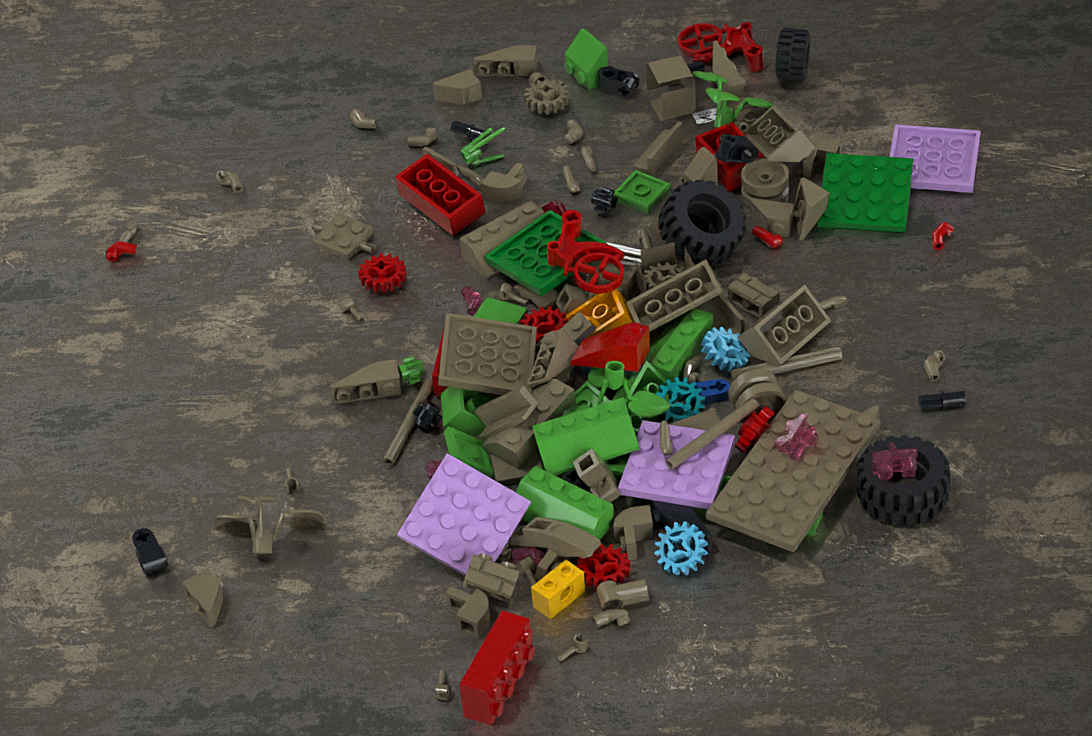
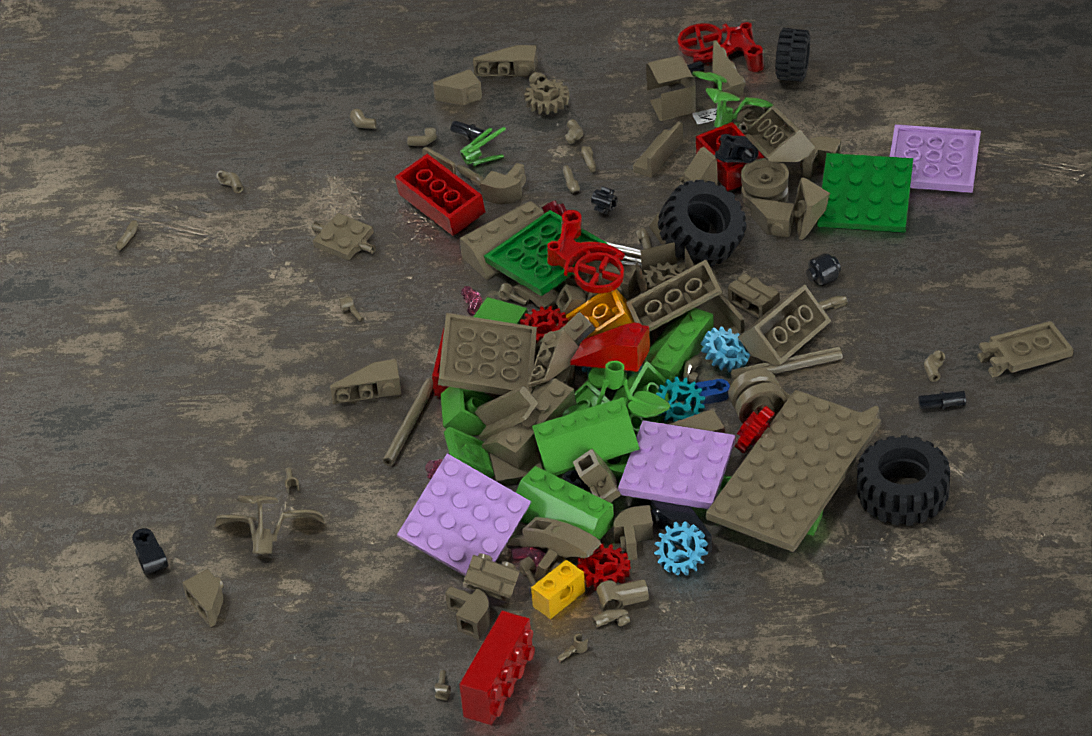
red arm [106,241,137,262] -> none
red gear [358,253,407,293] -> none
bright green gear [398,356,425,385] -> none
black gear [413,400,442,430] -> none
bright green slope [564,28,608,90] -> none
black piece [599,66,640,99] -> none
bright green tile [614,170,672,214] -> none
dark tan piece [659,421,673,456] -> none
dark tan piece [665,398,759,470] -> none
red arm [752,226,783,248] -> none
clear pink hips [776,413,819,460] -> none
clear pink hips [872,442,917,480] -> none
red arm [931,222,954,250] -> none
none -> black head [806,253,841,286]
none -> dark tan tile [977,321,1074,378]

